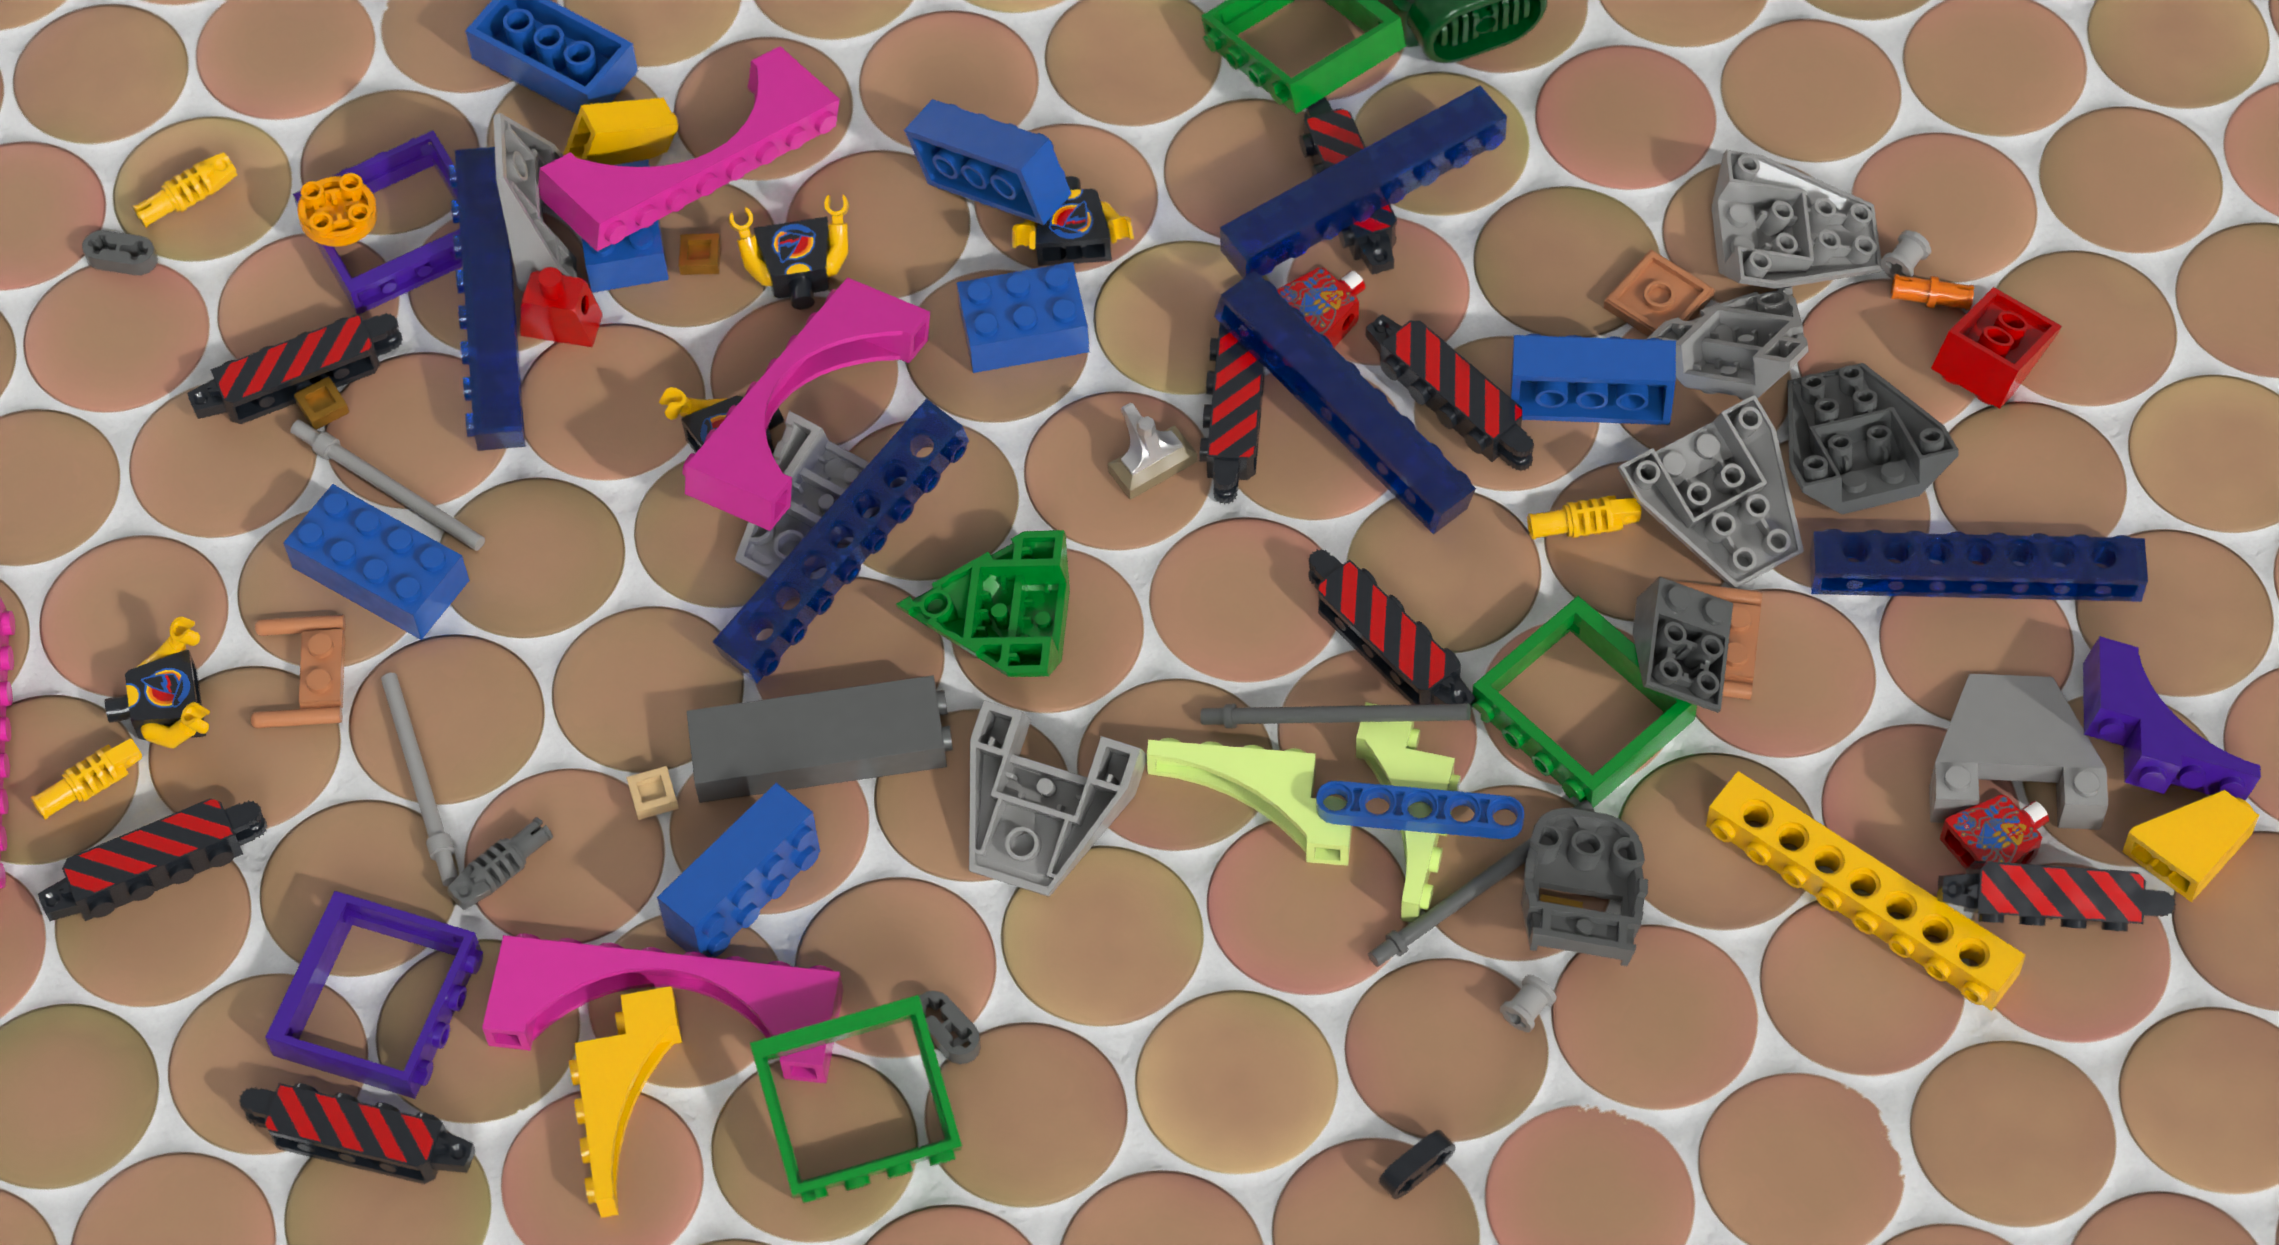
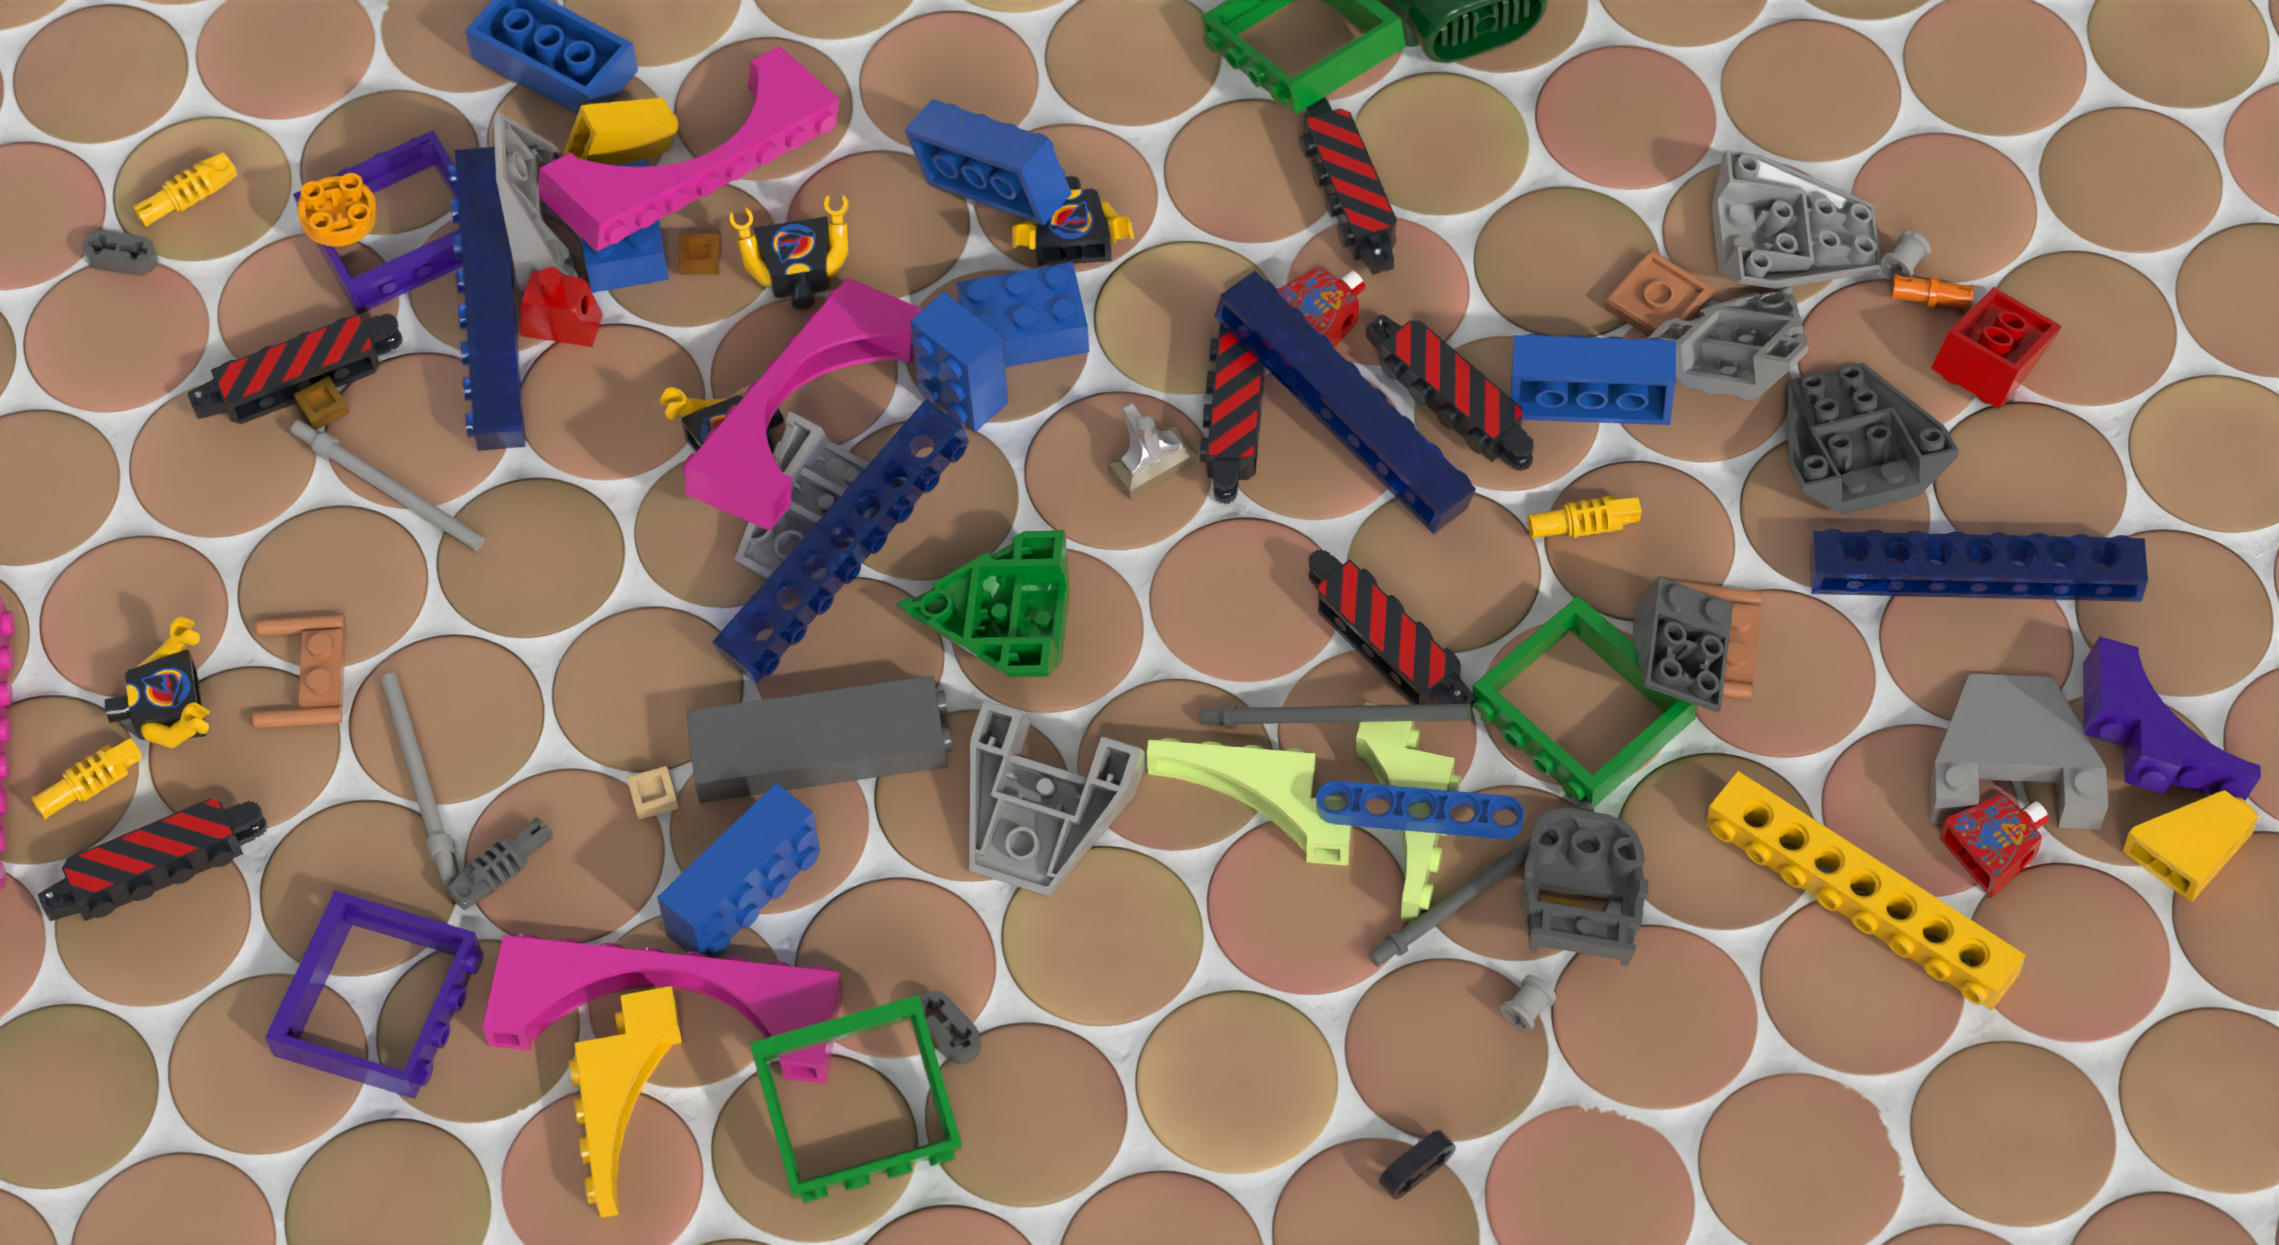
black hinge [239,1083,475,1185] -> none
blue brick [283,484,470,640] -> none
clear blue brick [1220,85,1507,282] -> none
light grey wedge [1618,395,1804,588] -> none
black hinge [1937,861,2176,931] -> none
none -> blue brick [910,292,1008,432]

